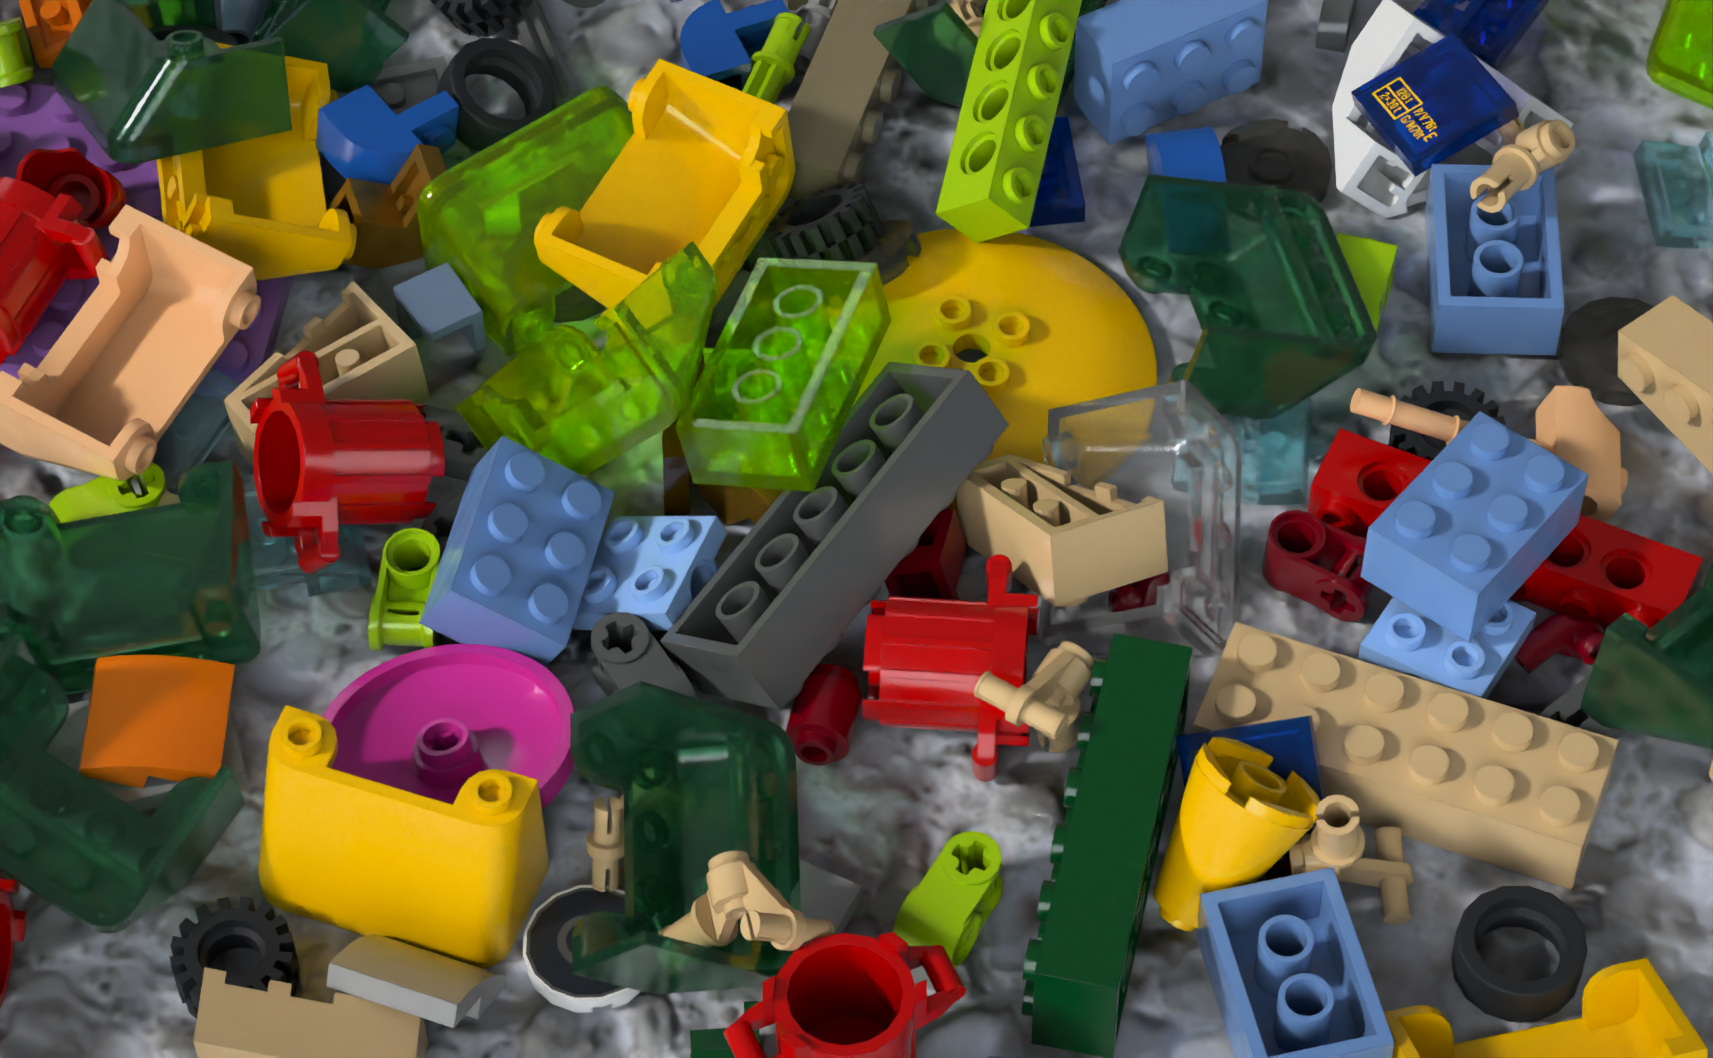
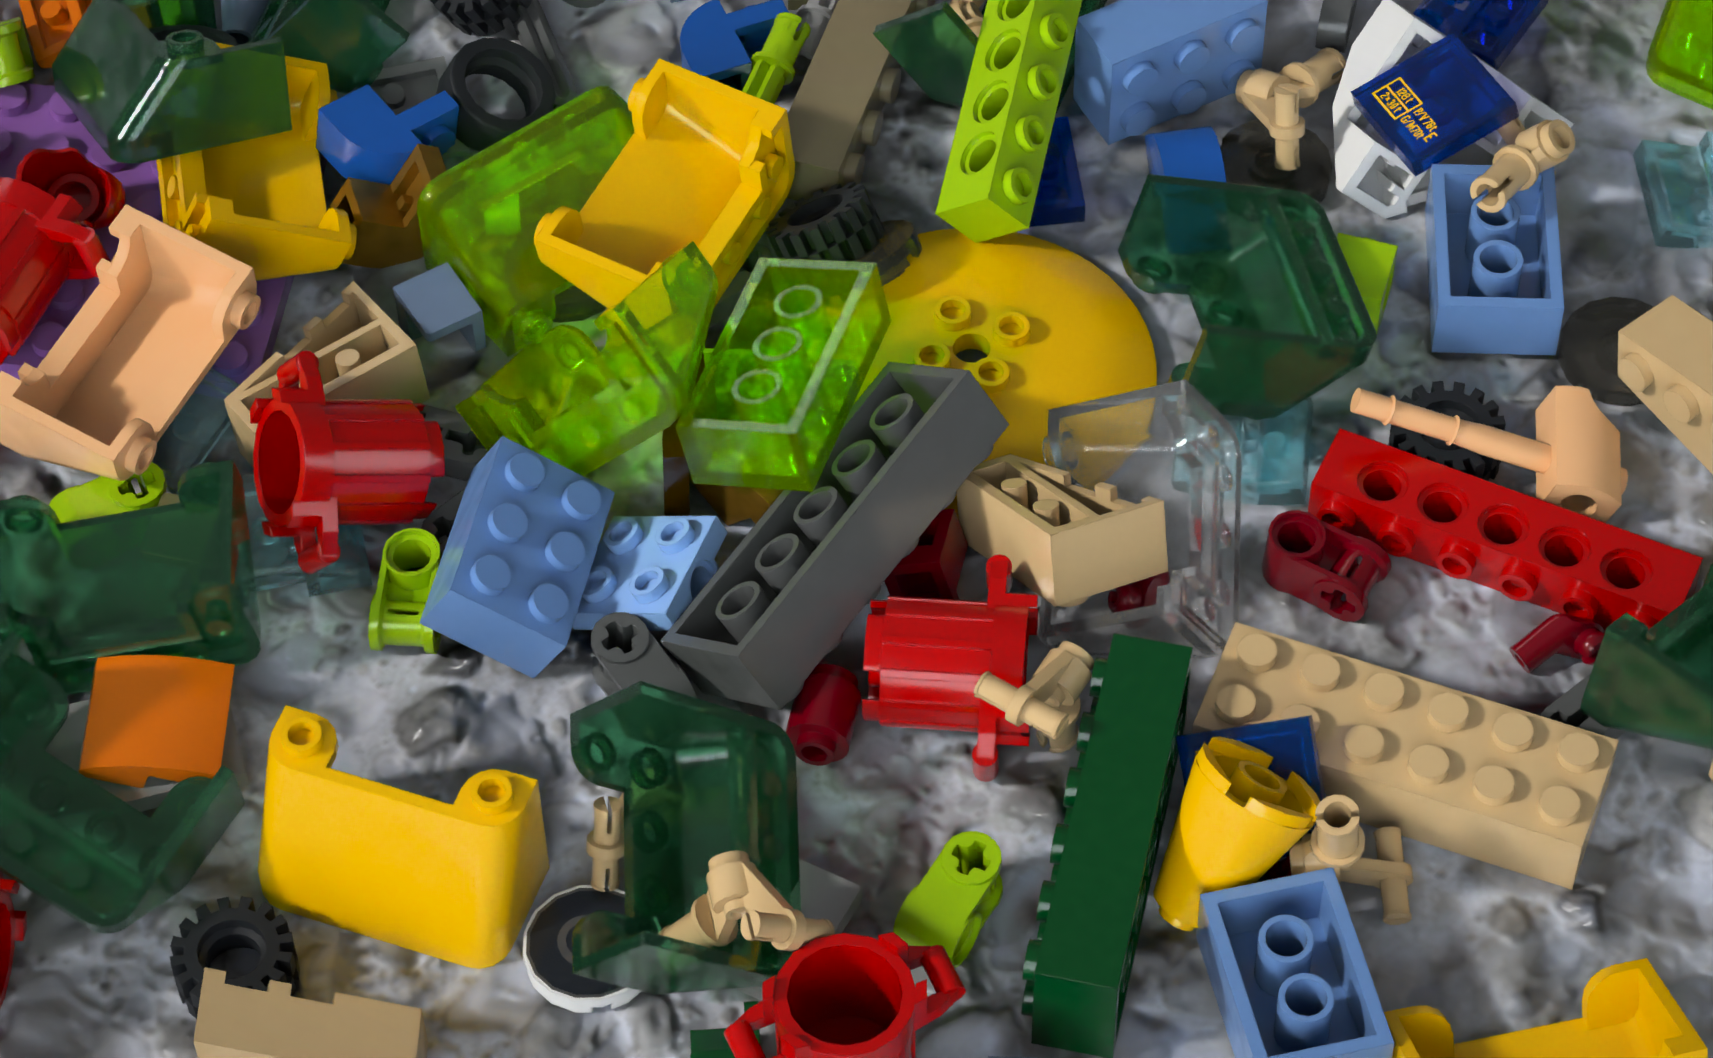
dark pink dish [322,644,579,810] -> none
light grey slope [326,934,506,1028] -> none
light blue plate [1358,597,1536,699] -> none
medium blue brick [1360,411,1589,643] -> none
black tyre [1452,886,1587,1022] -> none
none -> tan pin [1235,47,1346,171]

